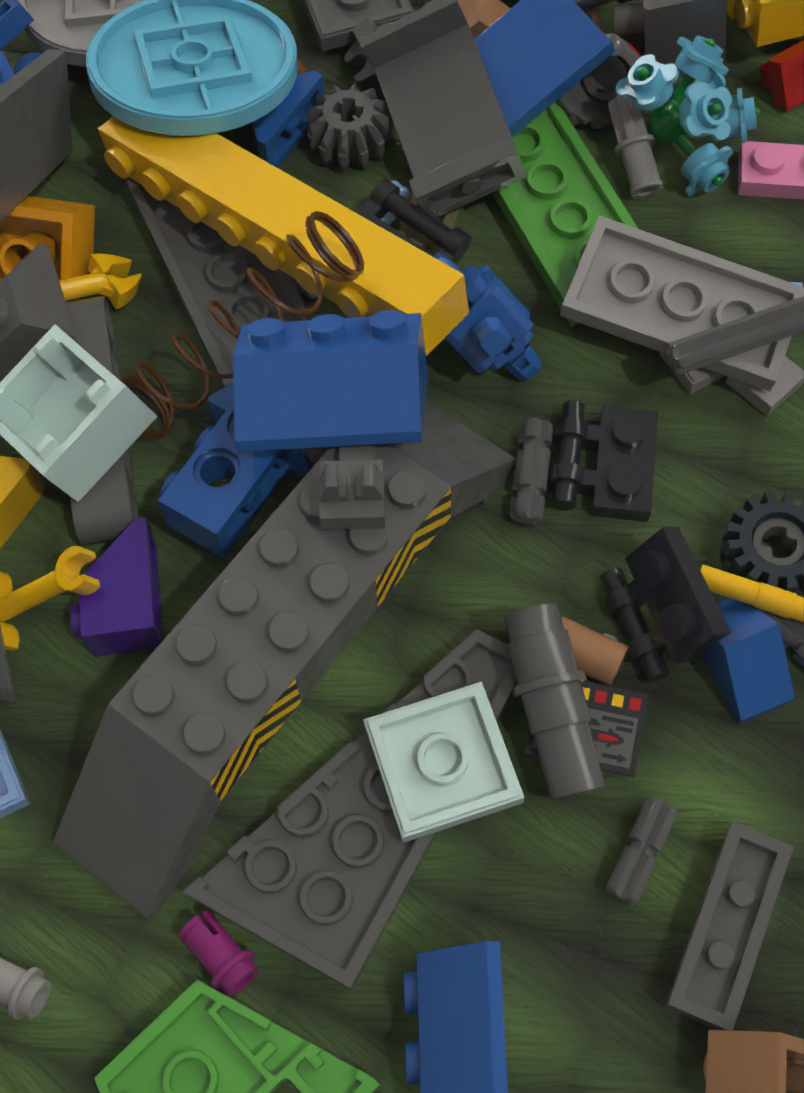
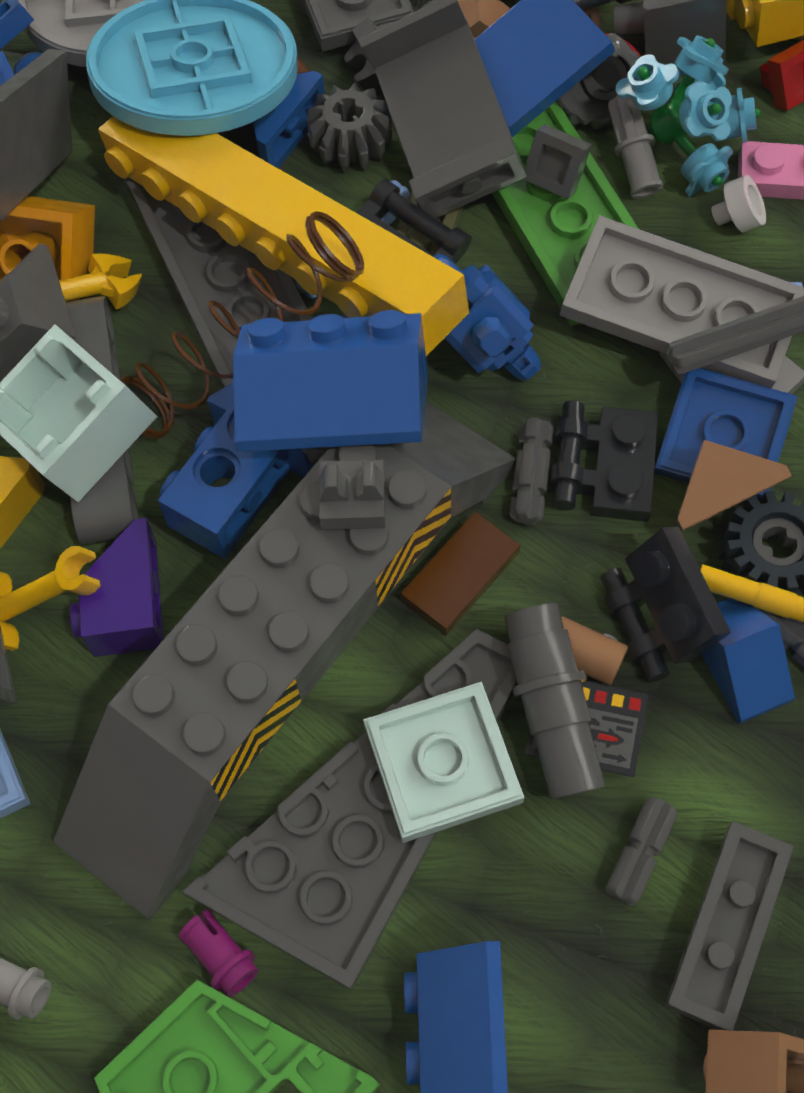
none -> reddish brown tile [401,512,520,635]
none -> dark grey tile [523,124,592,199]
none -> blue tile [654,368,798,502]
none -> medium nougat slope [675,440,792,532]
none -> white tile [712,175,766,233]

